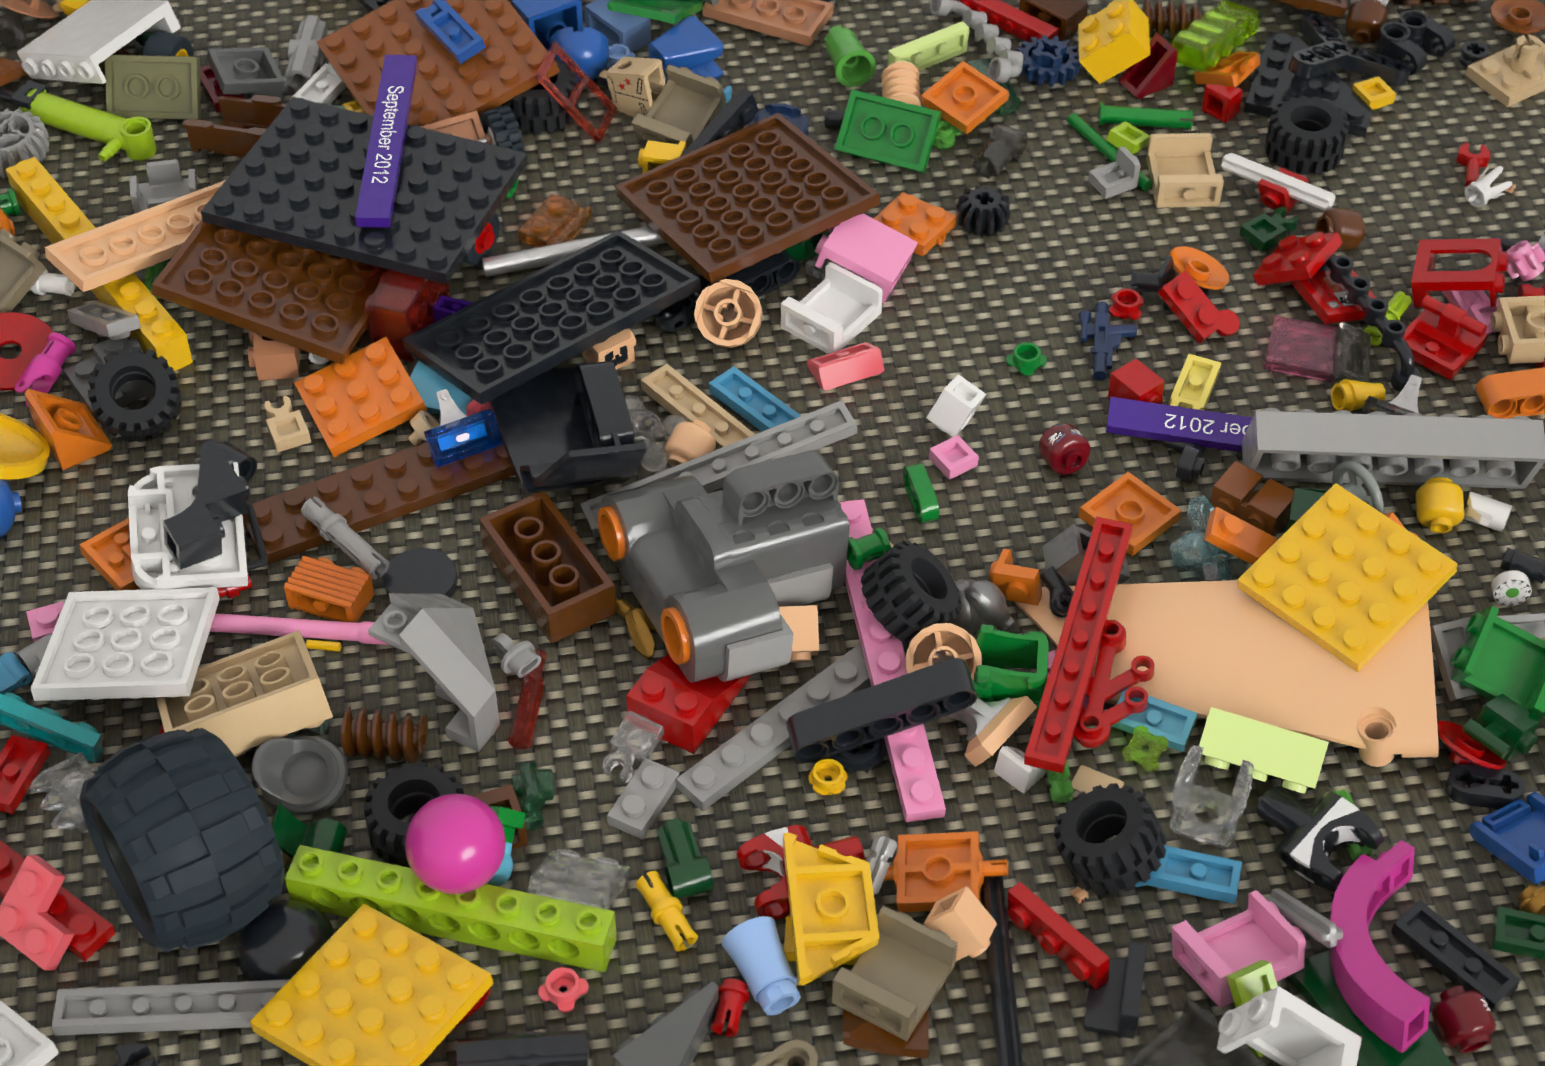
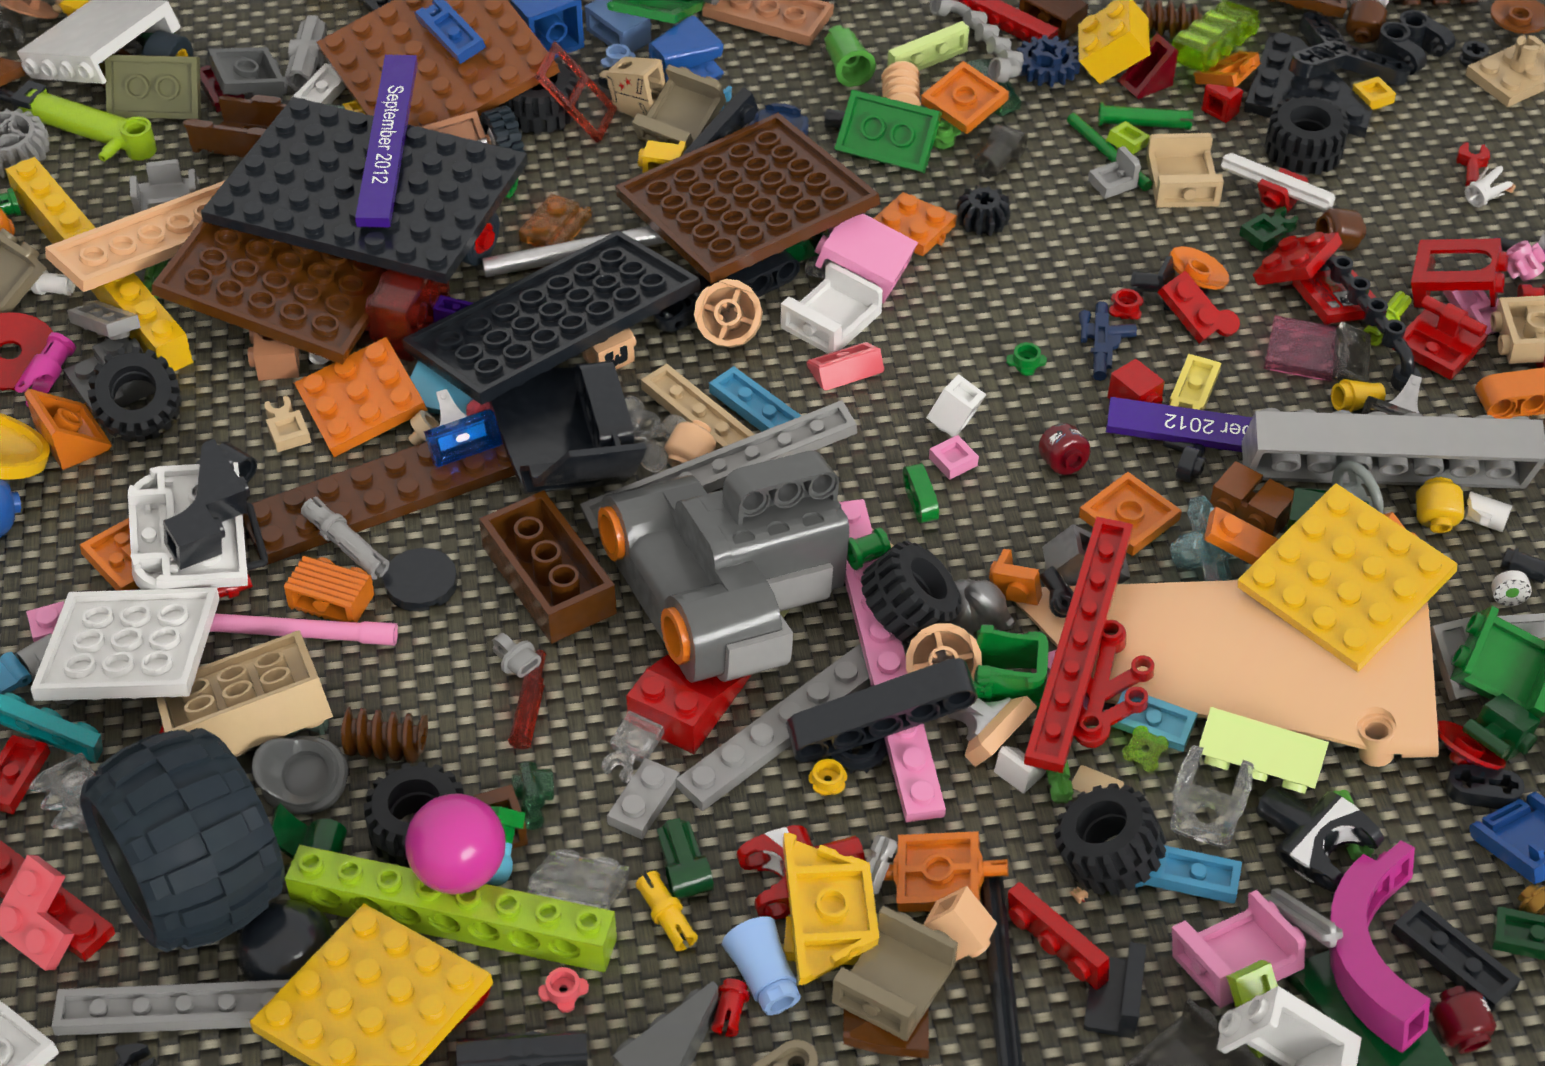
yellow piece [306,639,341,652] -> none
light grey panel [368,593,500,752] -> none
blue cylinder [549,27,610,85] -> none
pearl gold piece [616,598,657,659] -> none
light nougat brick [779,605,819,663] -> none

